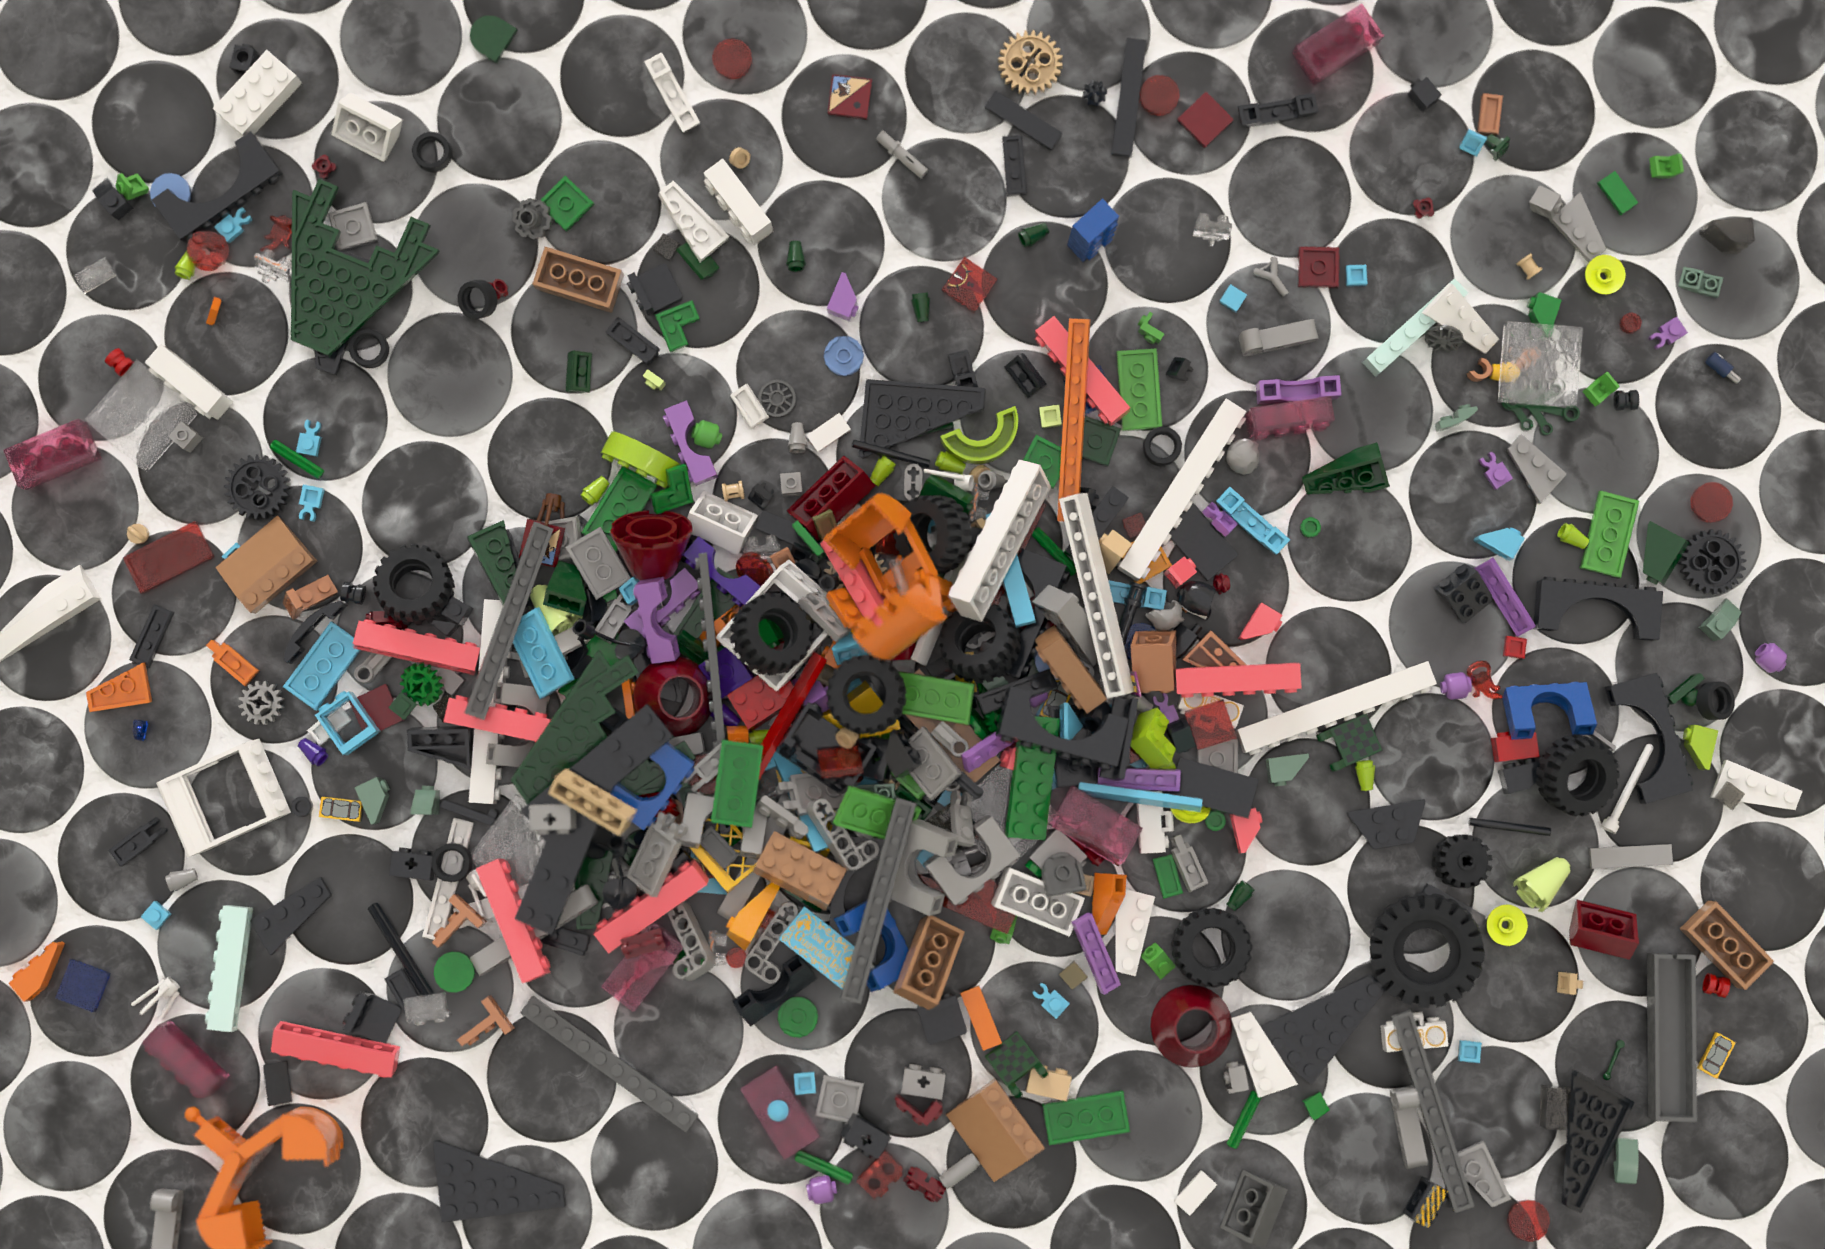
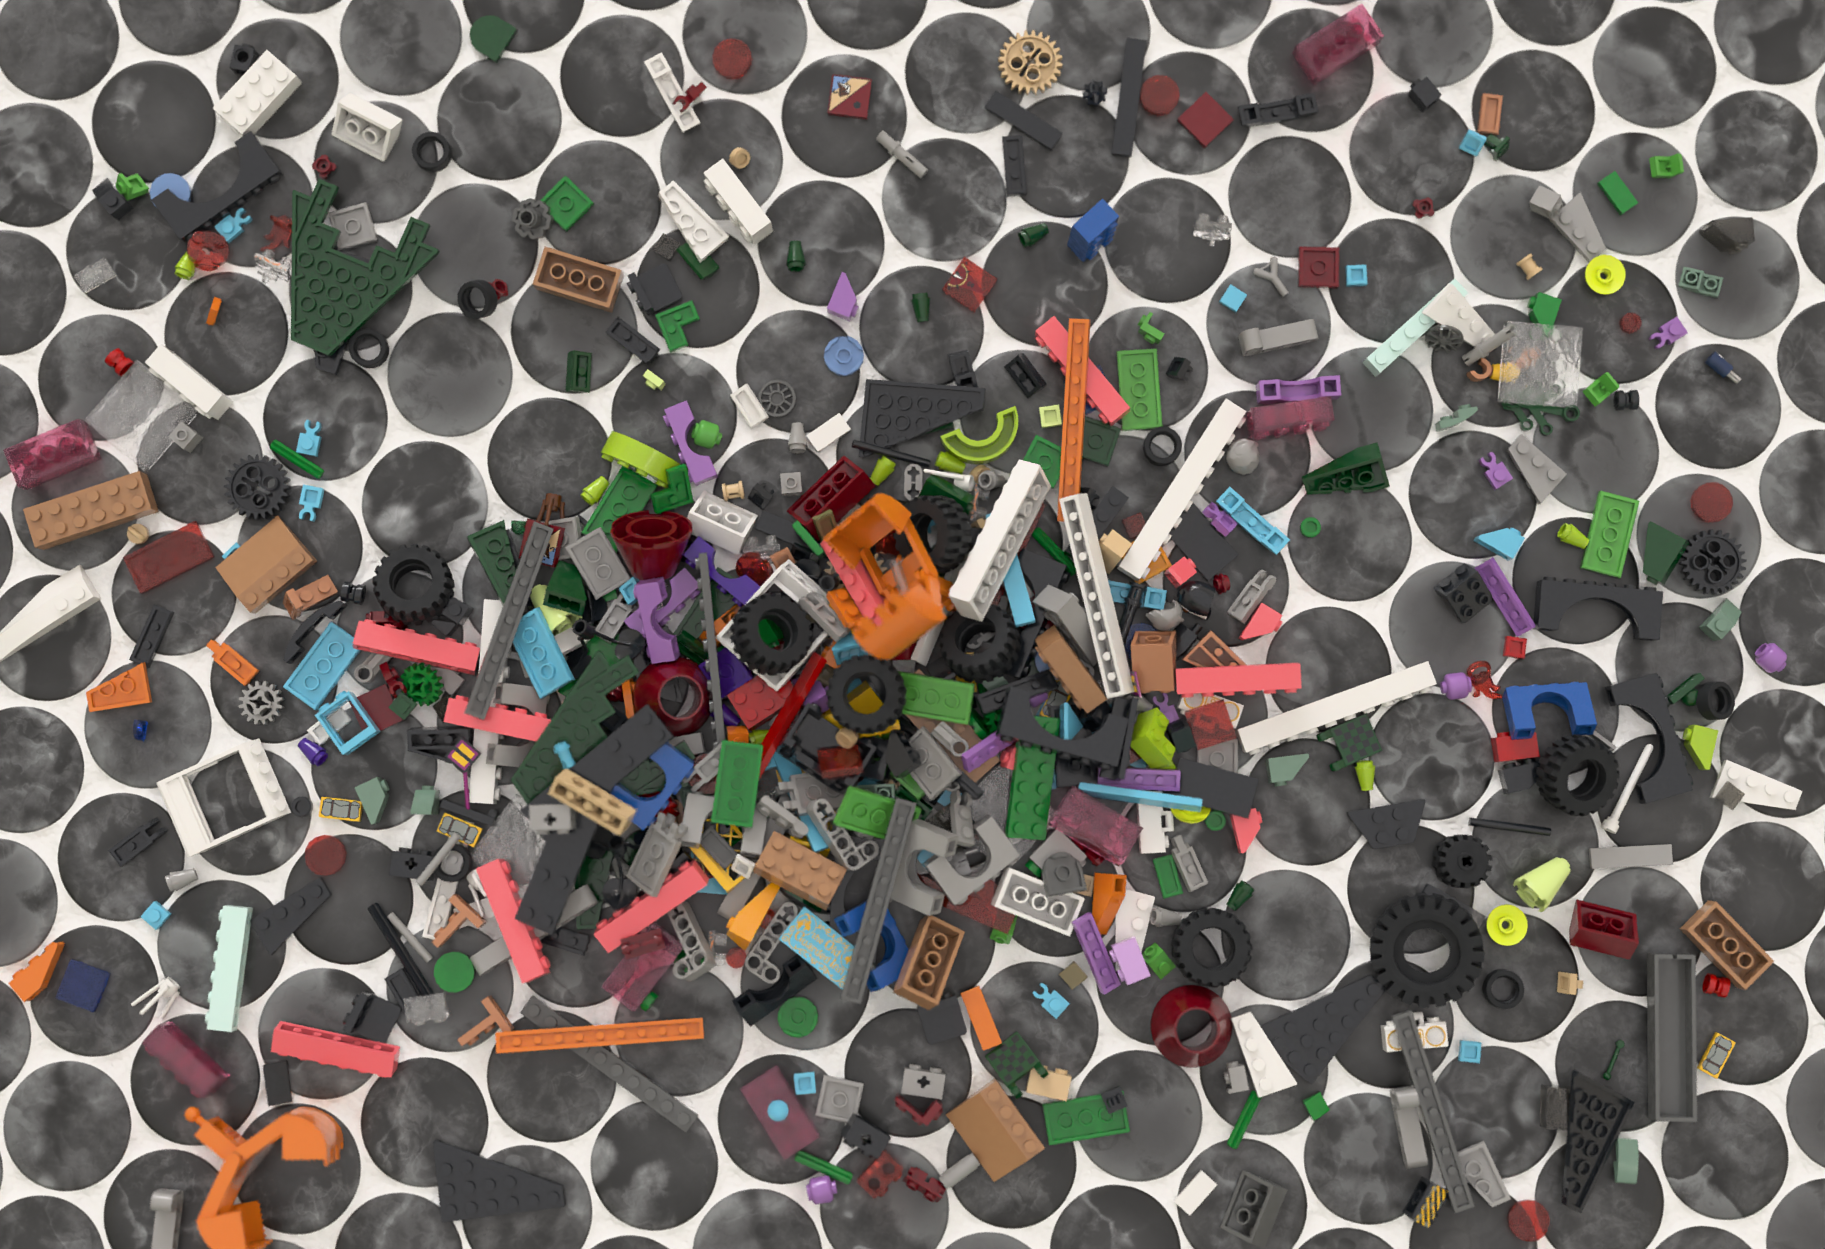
none -> medium nougat brick [23,471,159,550]
none -> clear red tile [305,835,347,876]
none -> dark red plate [379,662,407,698]
none -> light grey bar [387,912,433,963]
none -> light grey bar [416,832,461,886]
none -> tile [437,812,483,847]
none -> piece [445,737,482,810]
none -> orange plate [495,1018,704,1054]
none -> clear green hinge [511,520,527,535]
none -> medium azure pin [554,741,576,769]
none -> dark red plate [607,685,624,702]
none -> green tile [640,992,659,1012]
none -> dark red plate [672,81,707,113]
none -> white slope [731,854,756,879]
none -> black tile [1101,1086,1128,1114]
none -> lavender brick [1109,936,1150,985]
none -> light grey cone [1150,907,1182,927]
none -> light grey hinge [1227,569,1276,624]
none -> light grey pin [1462,324,1518,366]
none -> black tyre [1482,969,1525,1009]

